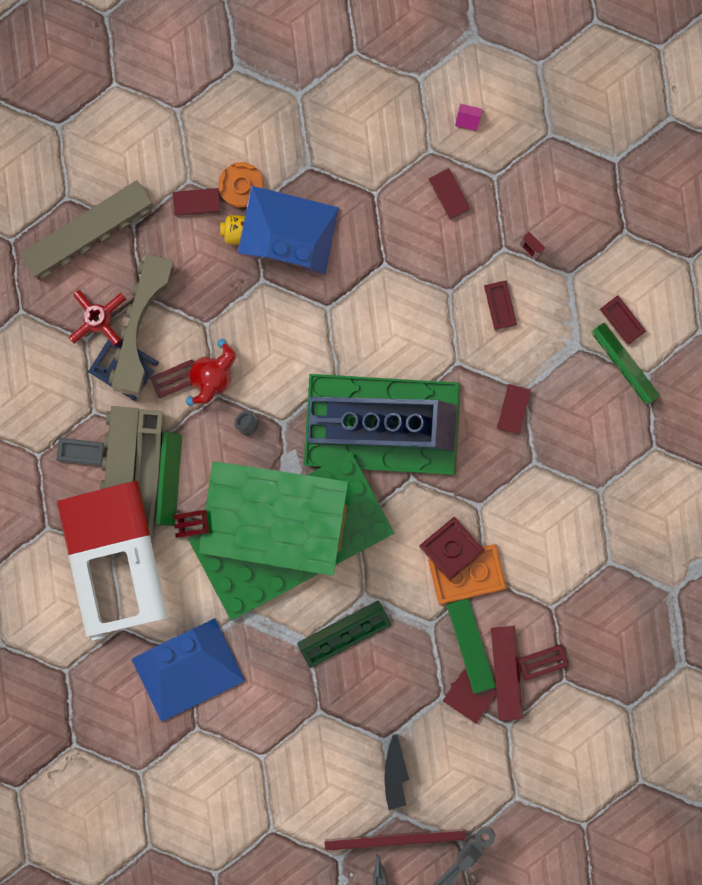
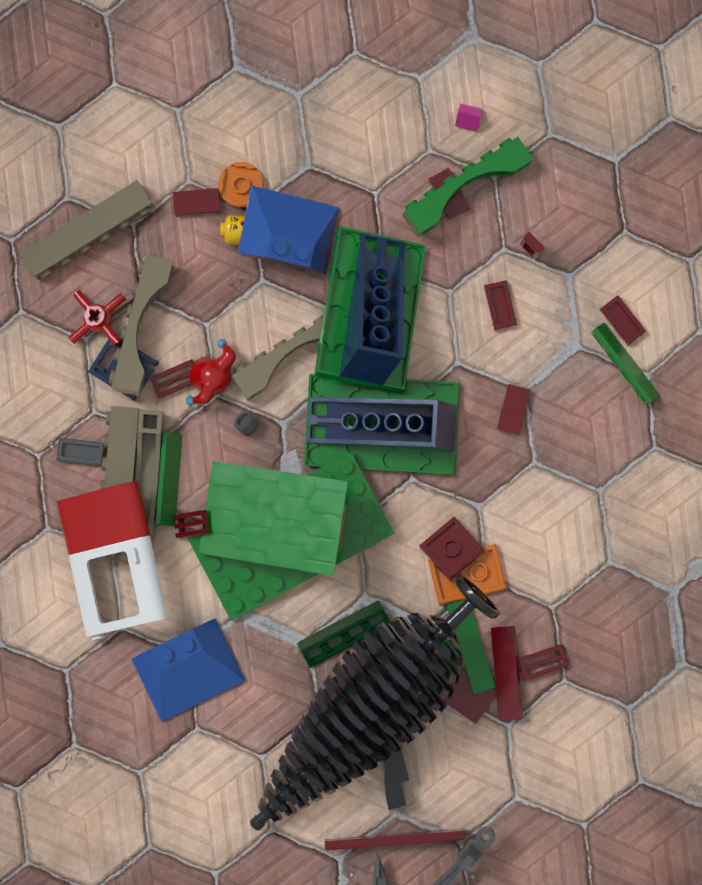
none -> dark tan arch [232,315,323,401]
none -> black plant [250,574,500,831]
none -> piece [314,226,426,393]
none -> green arch [402,137,533,238]

